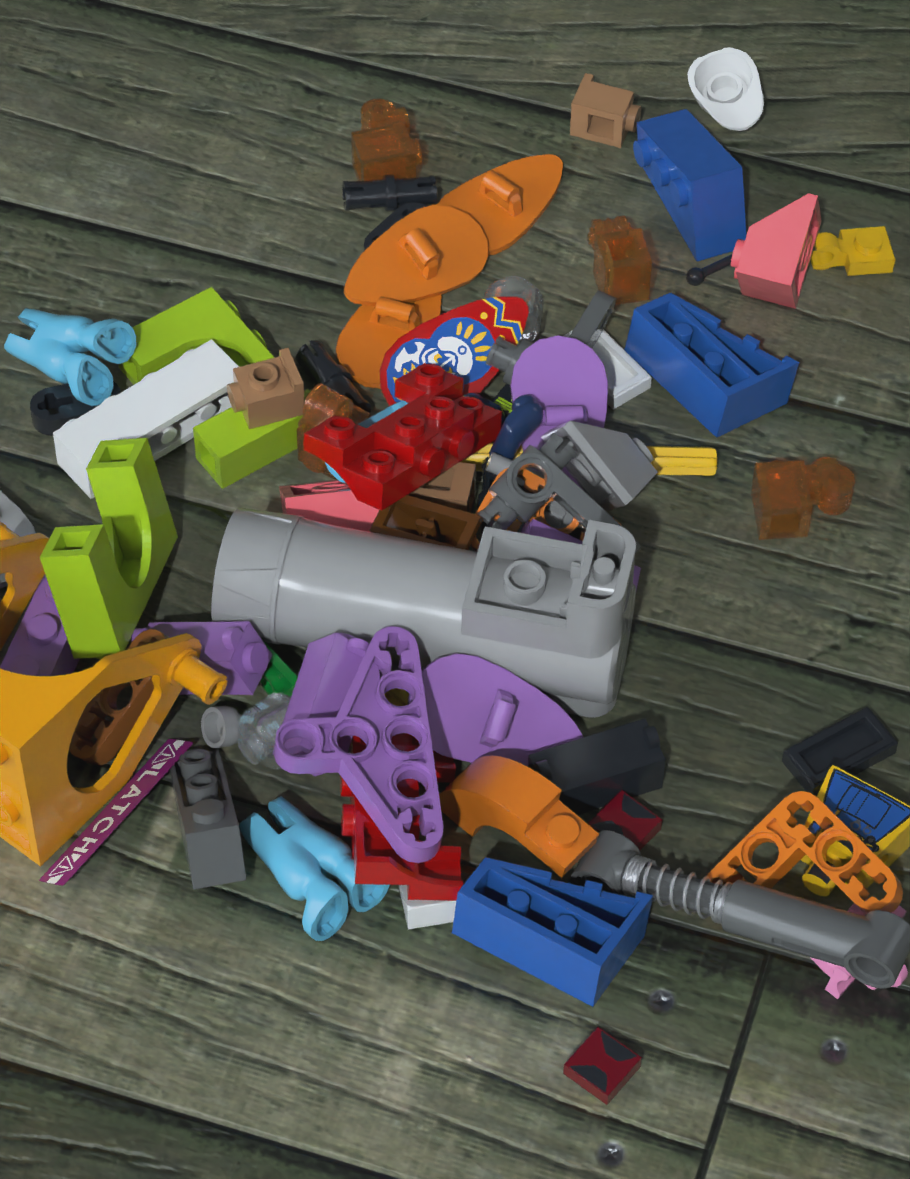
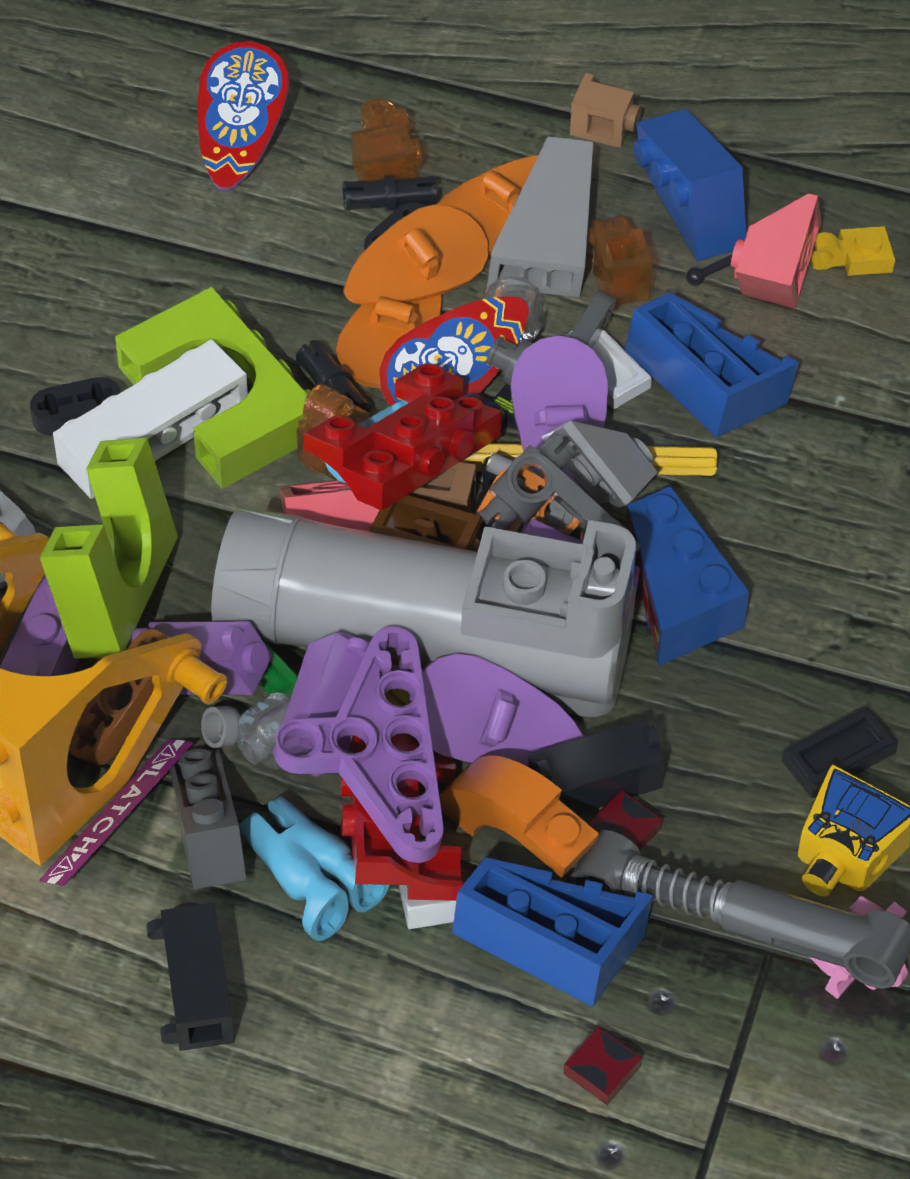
medium azure piece [4,308,136,406] -> none
medium nougat brick [227,348,305,429] -> none
dark blue arm [489,394,544,460] -> none
white piece [687,47,764,131] -> none
orange beam [706,791,903,914] -> none
clear orange brick [751,457,855,540] -> none
none -> black brick [146,902,234,1051]
none -> shield [197,41,289,191]
none -> light grey slope [487,136,593,297]
none -> blue wedge [626,486,749,667]

